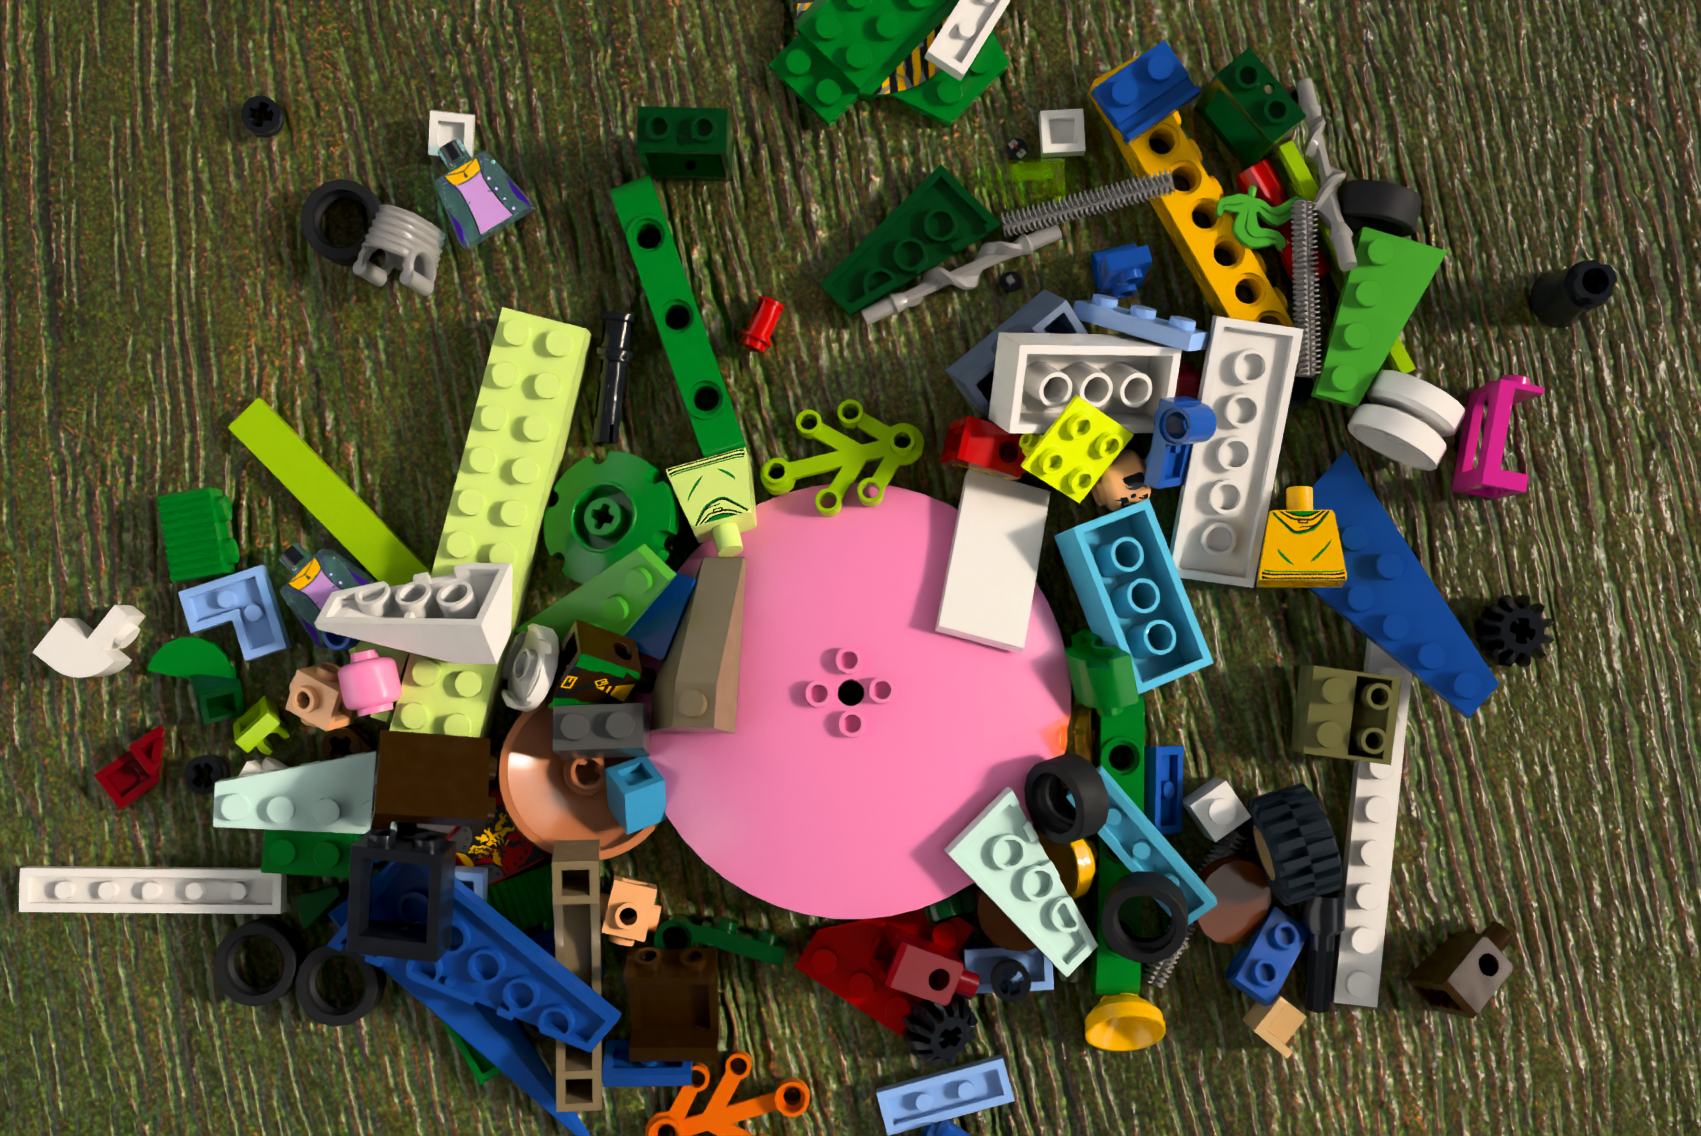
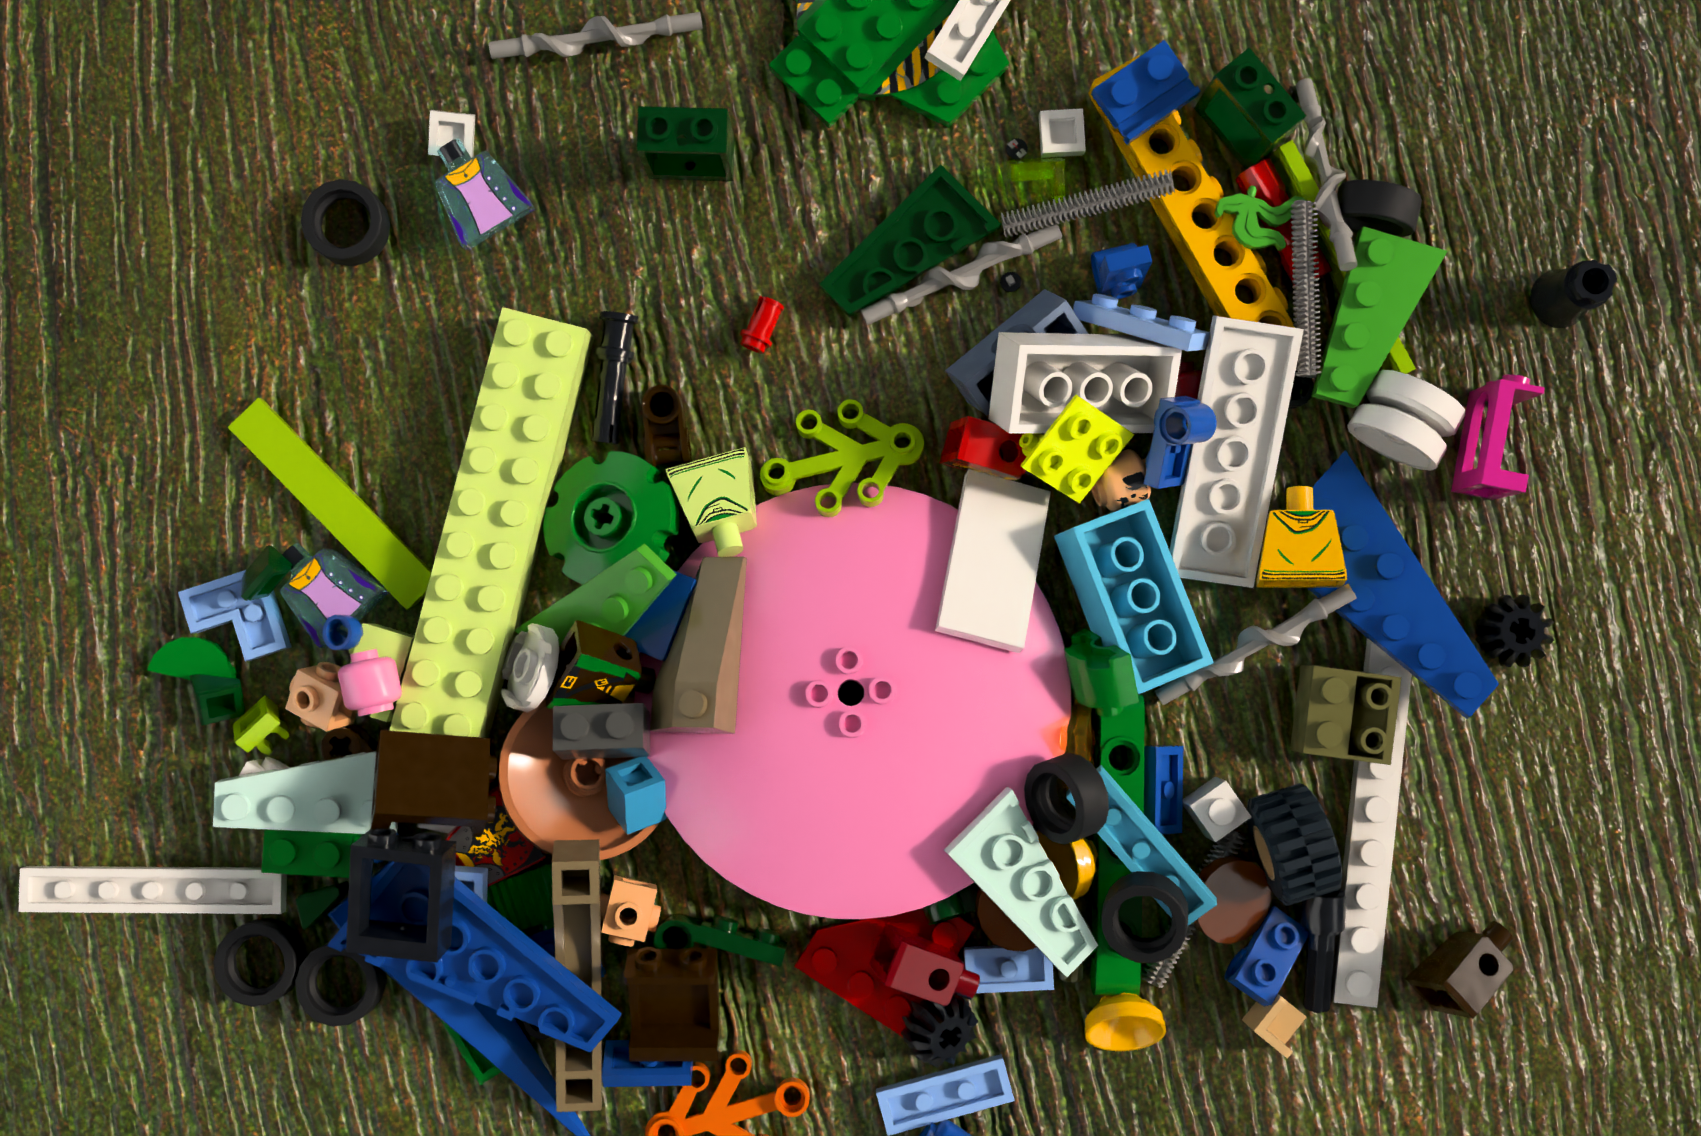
white brick [33,605,146,678] -> none
dark red slope [94,725,166,811] -> none
green brick [157,487,240,583] -> none
black bush [184,754,230,795] -> none
black bush [241,96,285,138] -> none
white wedge [314,563,513,664] -> none
light grey piece [353,204,446,296] -> none
green beam [609,175,748,458] -> none
black bush [990,959,1031,1002] -> none
none -> dark green slope [241,545,292,601]
none -> light grey piece [489,12,703,59]
none -> dark brown piece [642,385,692,467]
none -> light grey piece [1155,584,1357,705]

